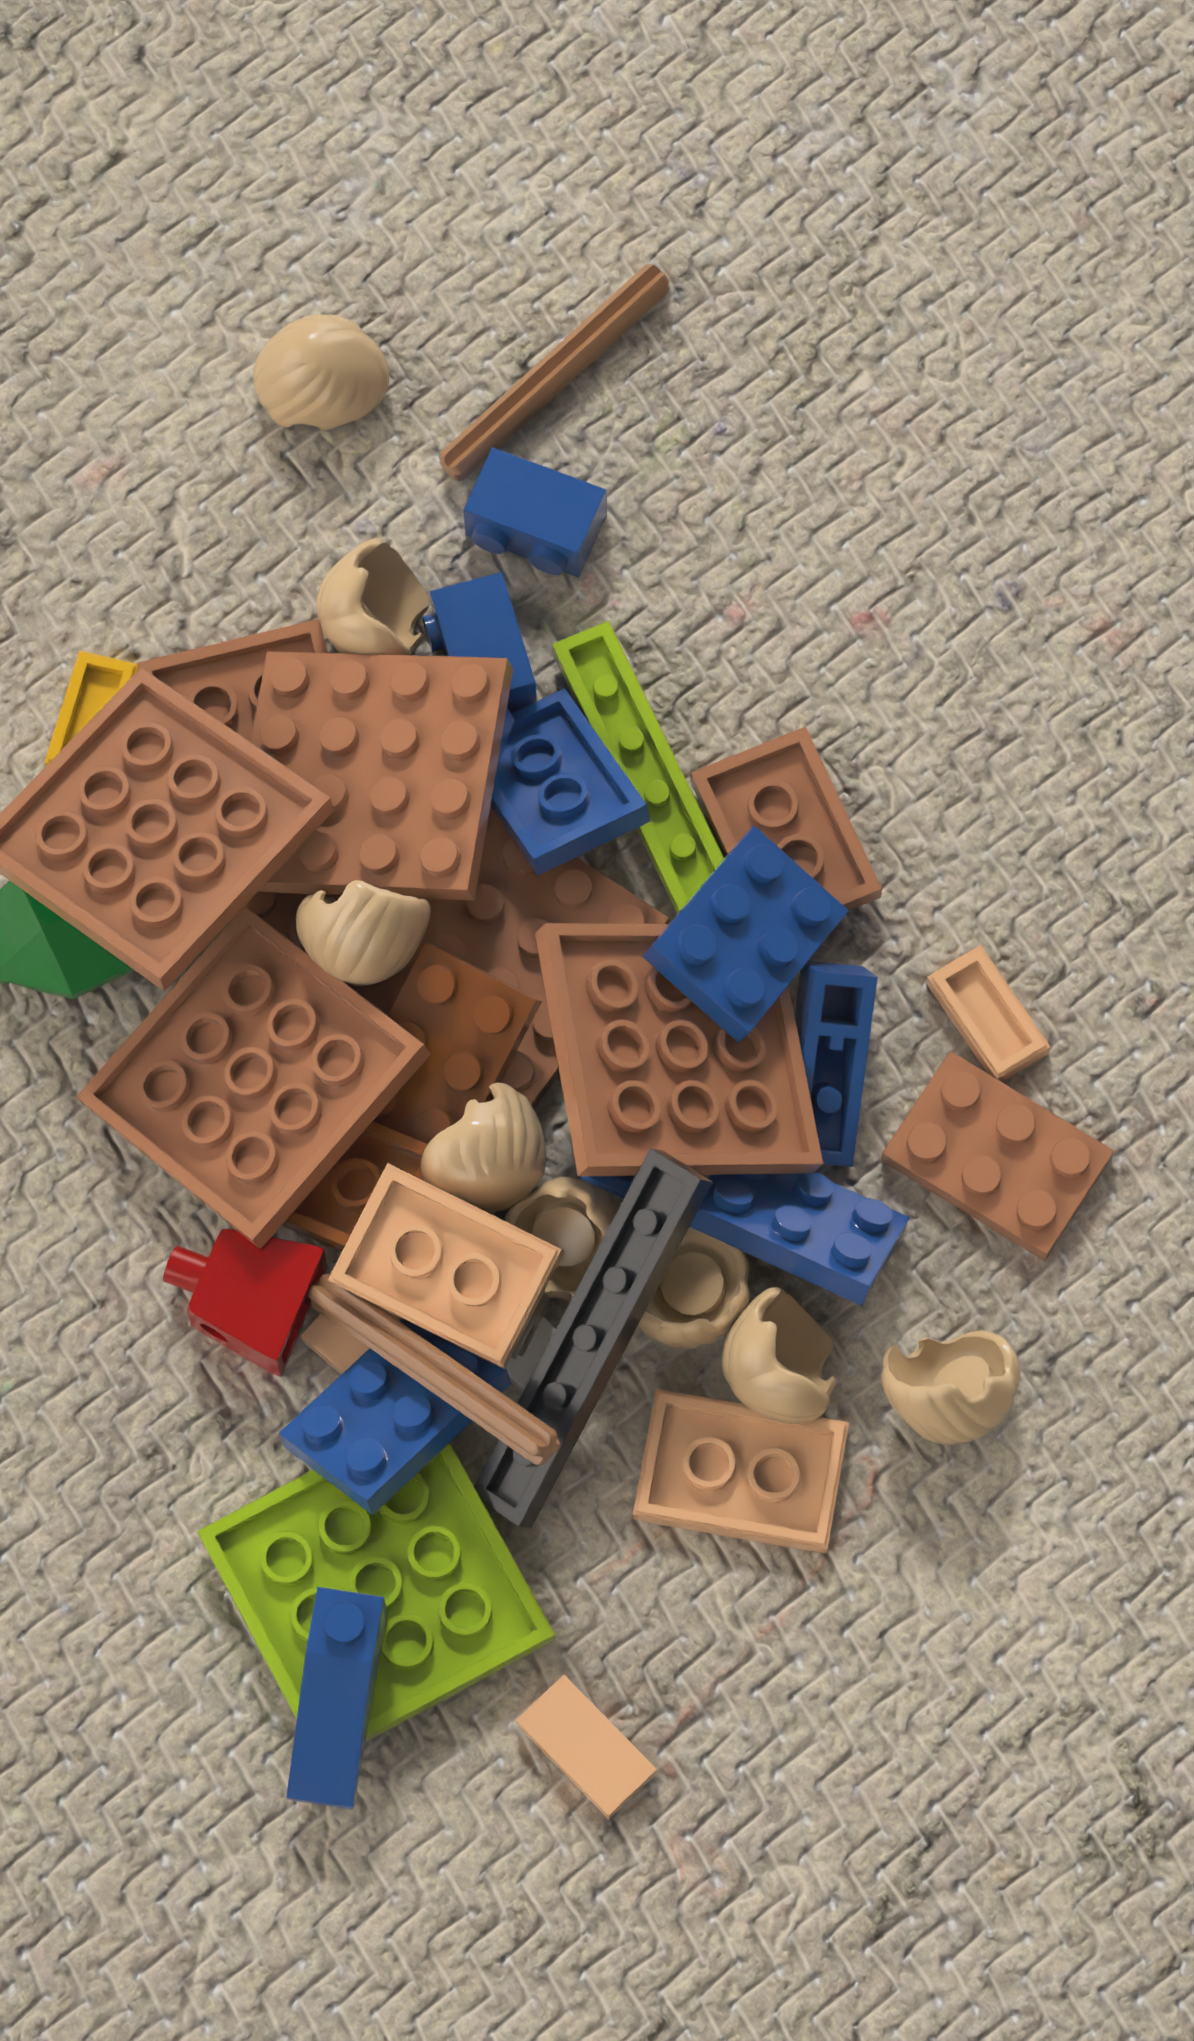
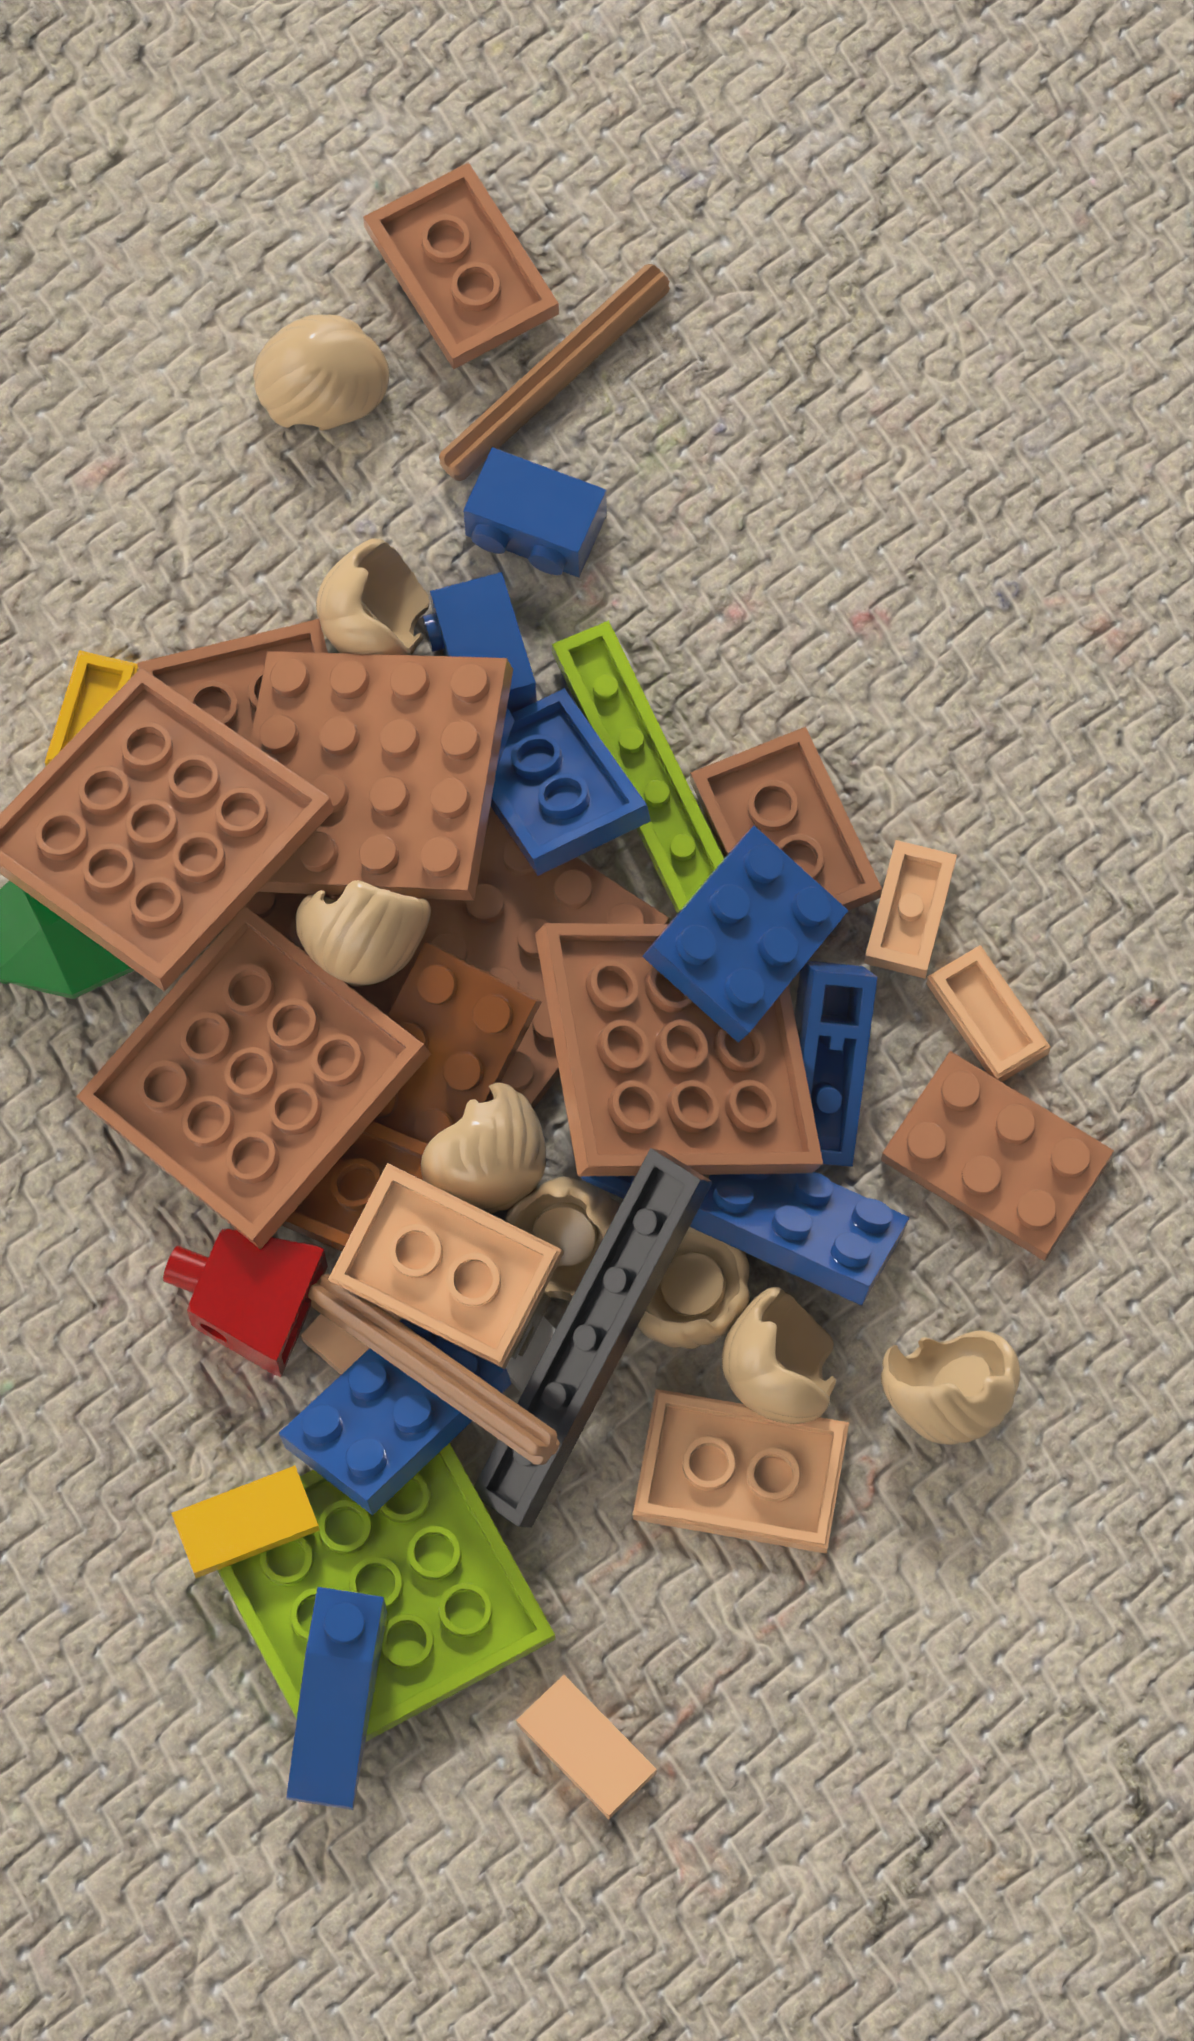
none -> yellow tile [171,1465,320,1578]
none -> nougat plate [363,162,559,370]
none -> light nougat plate [864,840,957,979]

